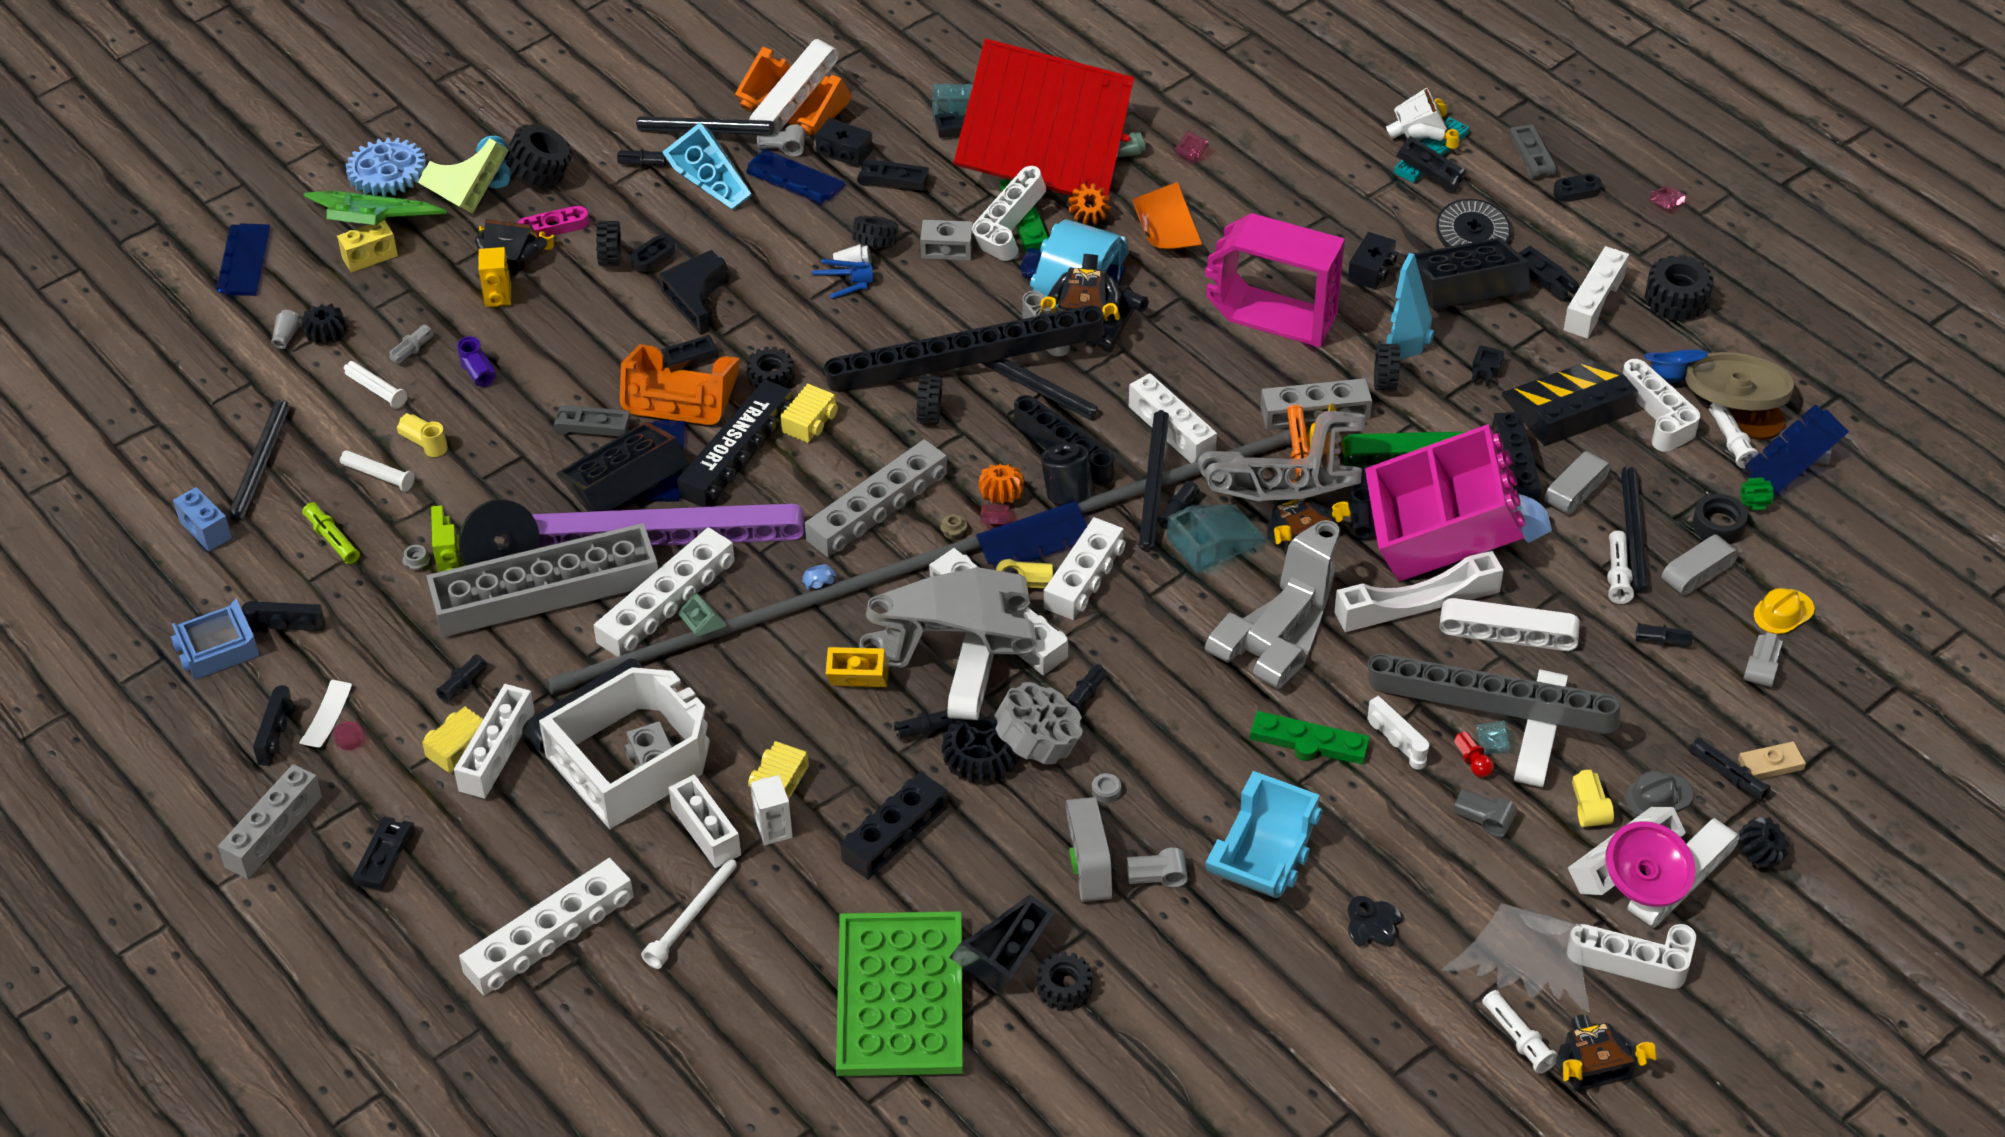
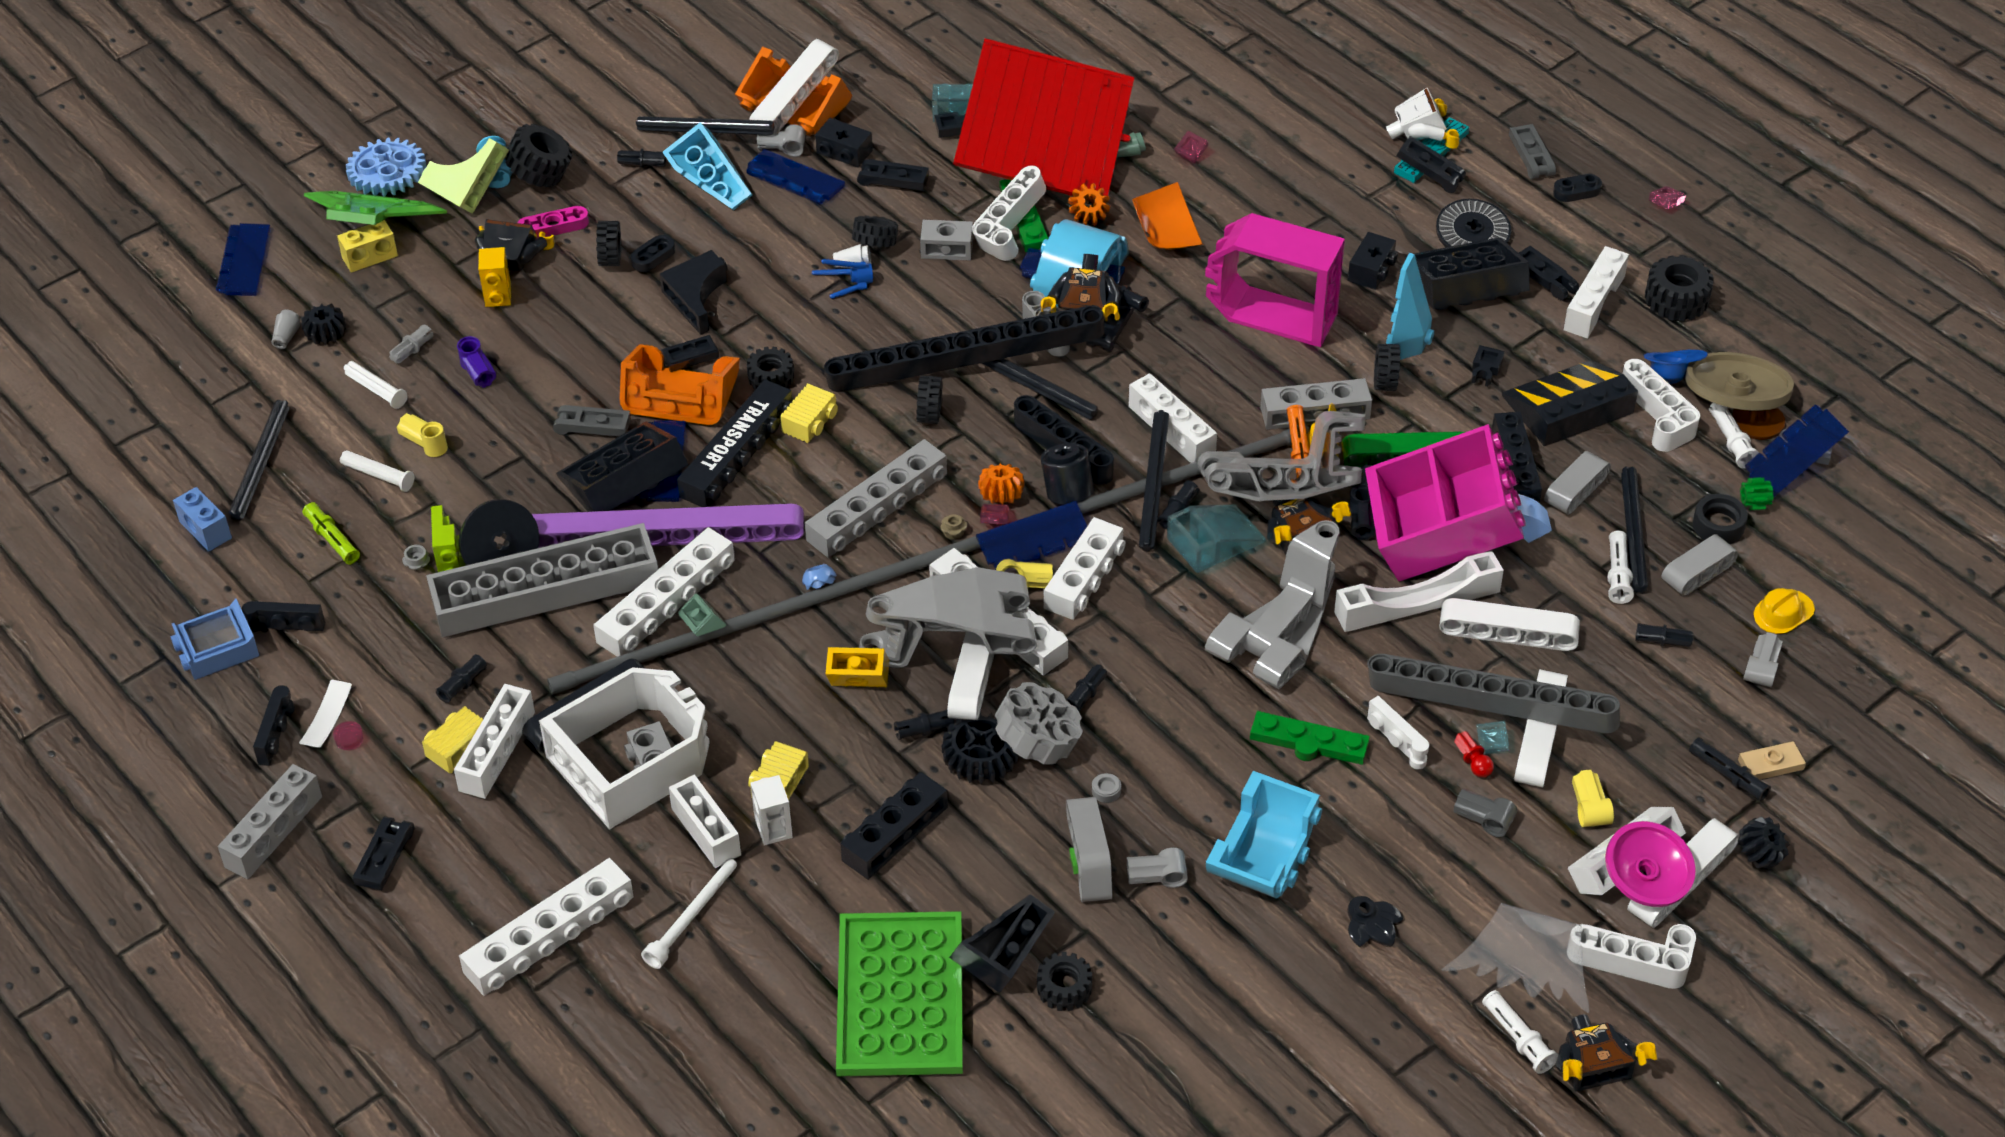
dark grey piece [1625,771,1694,816] -> none

